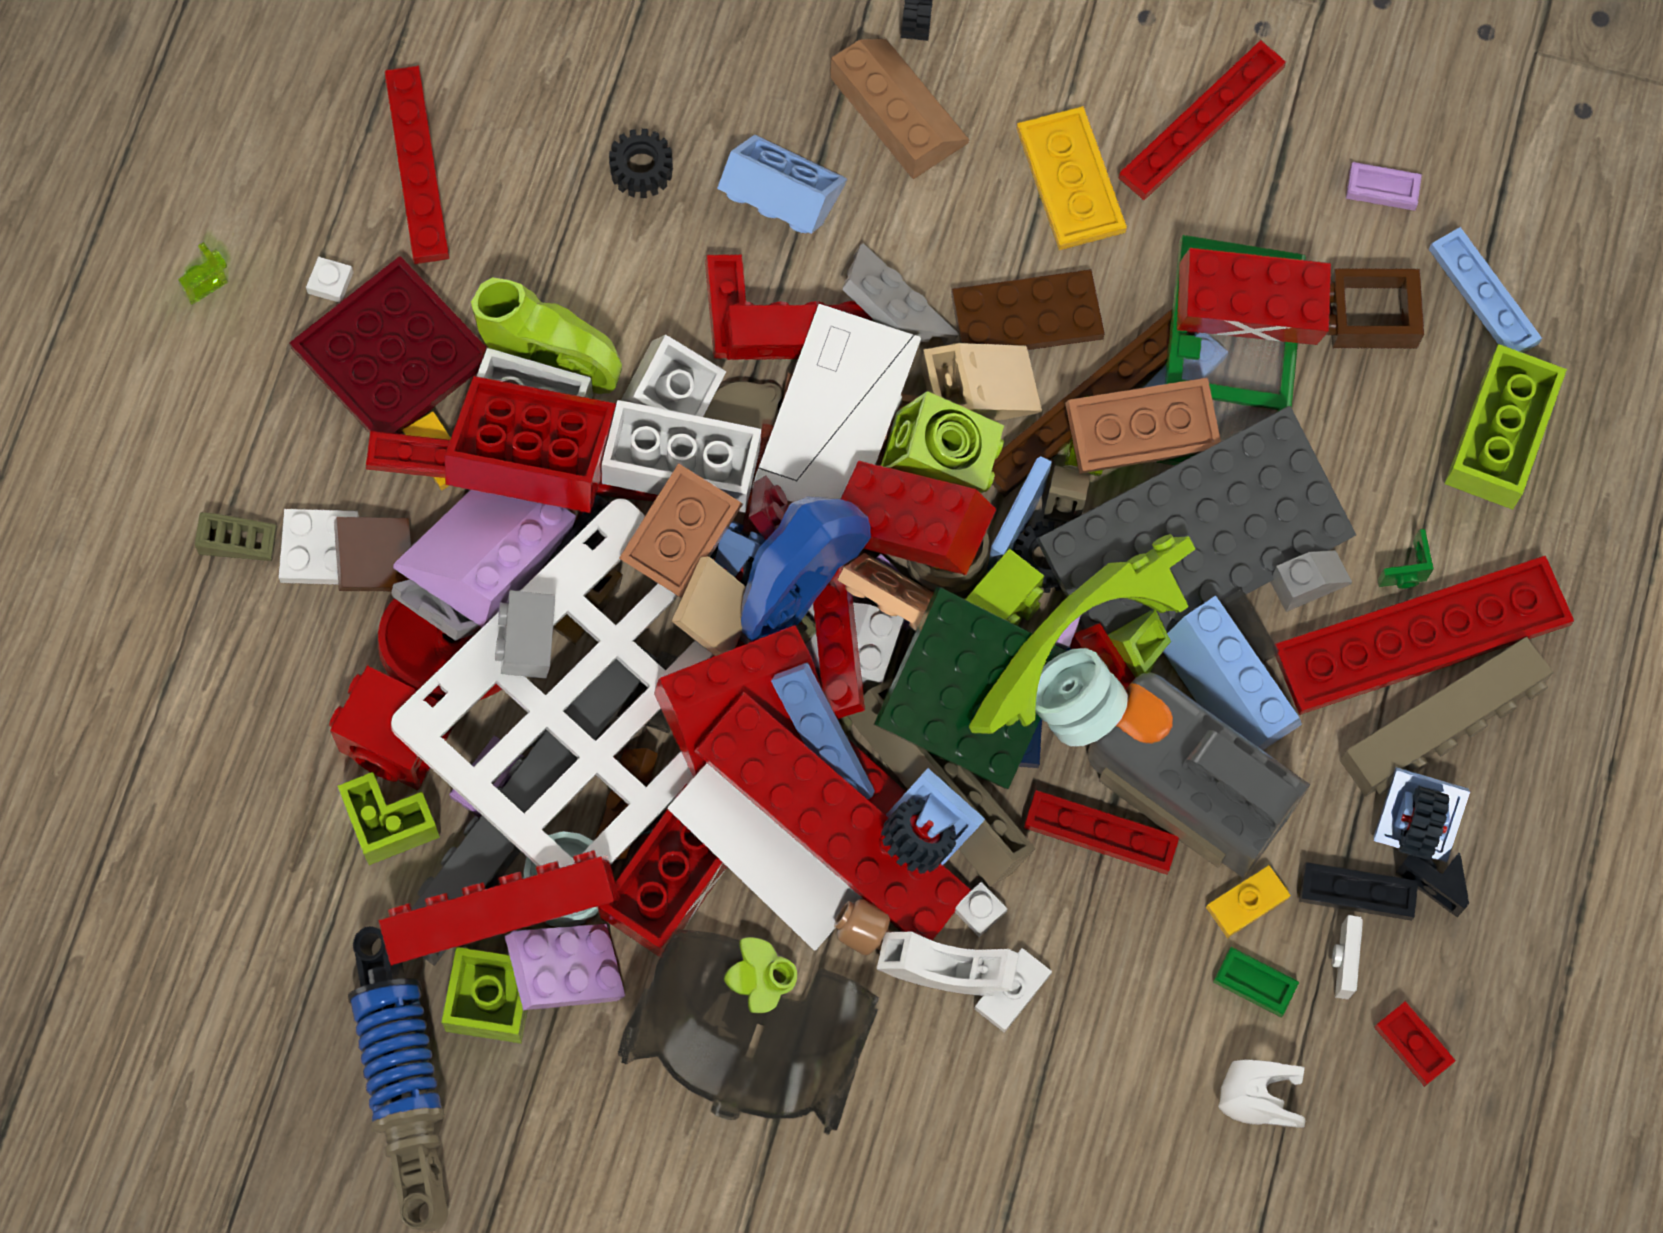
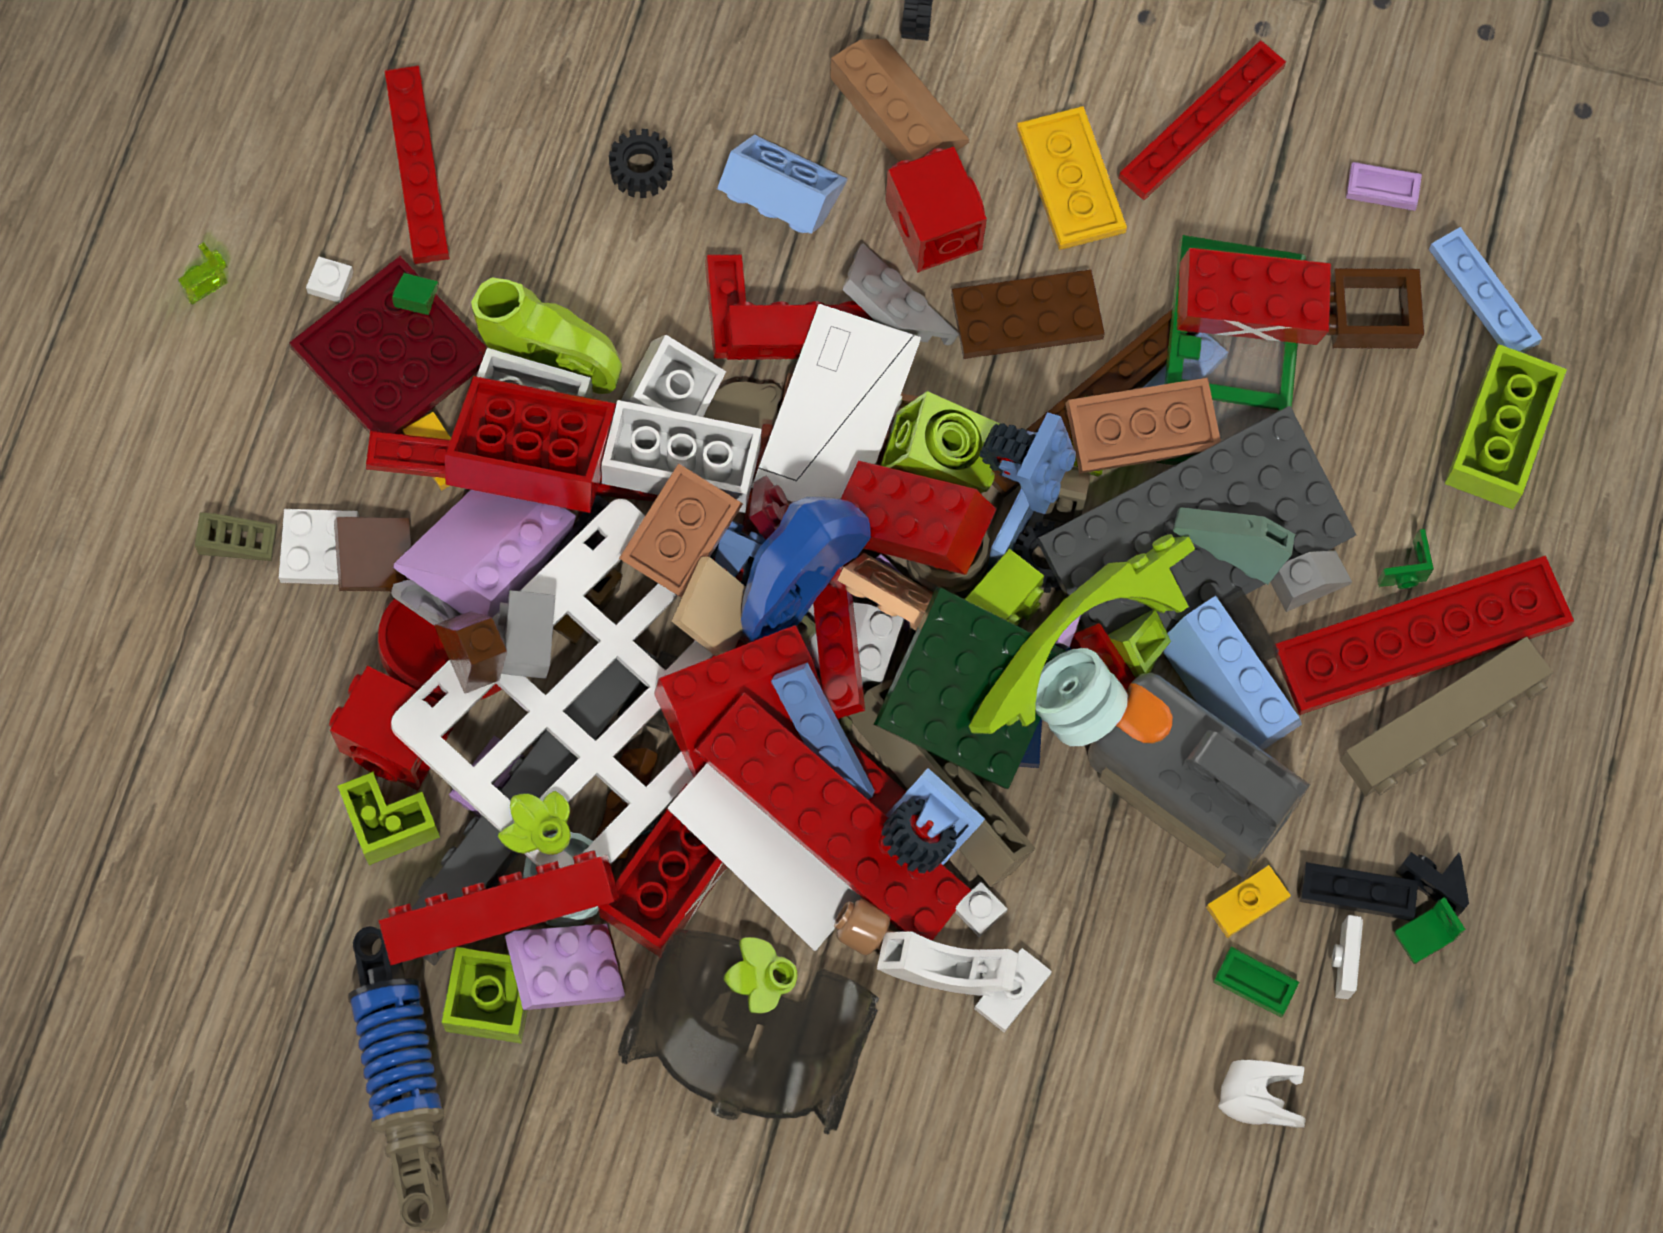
tan slope [921,343,1042,421] -> none
red plate [1024,790,1179,875] -> none
plate [1373,768,1470,862] -> none
red plate [1374,1001,1456,1087] -> none
none -> green slope [392,273,439,315]
none -> reddish brown slope [435,611,507,694]
none -> lime plate [498,791,571,855]
none -> red brick [885,146,987,273]
none -> medium blue plate [979,412,1076,514]
none -> sand green slope [1173,507,1295,585]
none -> green bracket [1394,897,1466,964]

